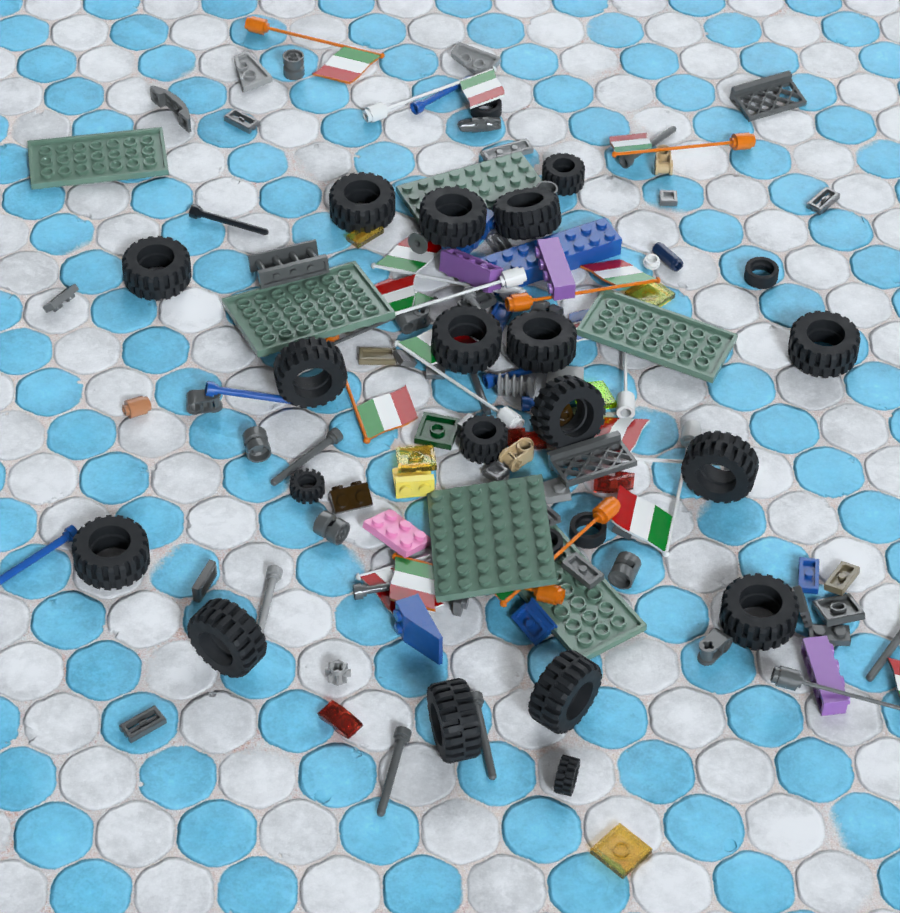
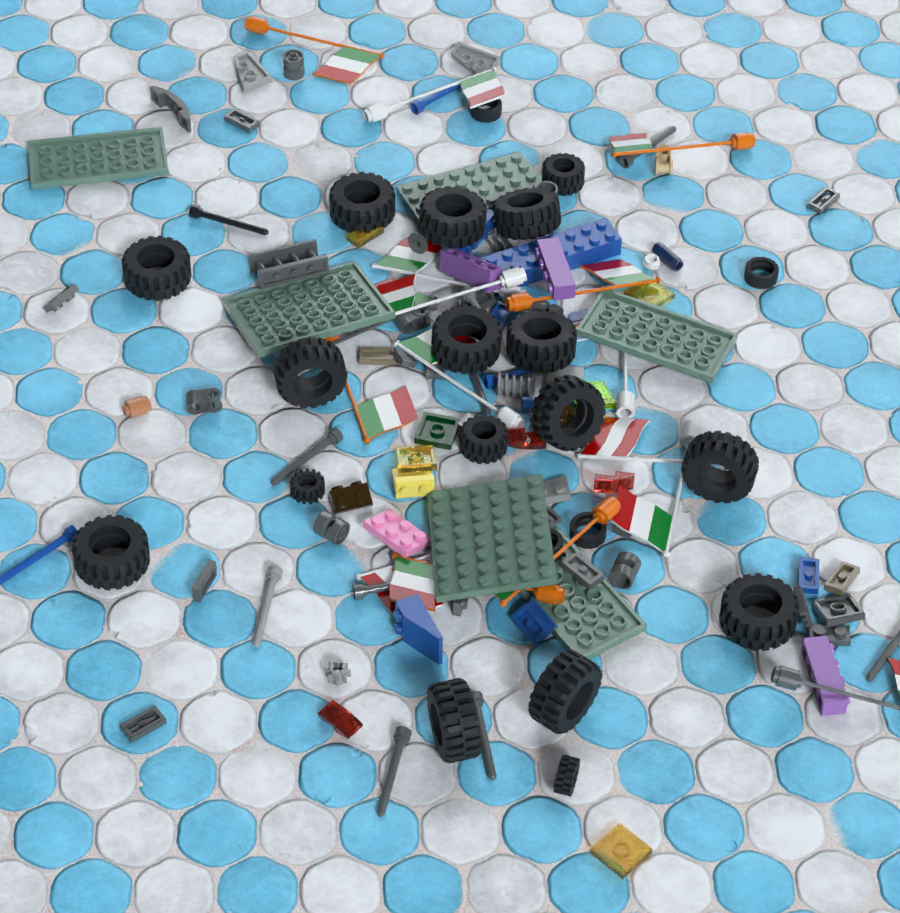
black tyre [187,598,267,678] -> none
blue piece [205,381,290,404] -> none
dark grey wheel [242,426,271,463] -> none
dark grey hinge [457,117,501,133] -> none
light grey tile [481,138,534,161] -> none
flat silver tile [483,460,510,481] -> none
tan piece [498,437,534,472] -> none
dark grey fence [547,430,637,488] -> none
flat silver tile [659,190,678,206] -> none
dark grey piece [697,628,733,666] -> none
dark grey fence [729,70,807,122] -> none
black tyre [788,310,861,378] -> none

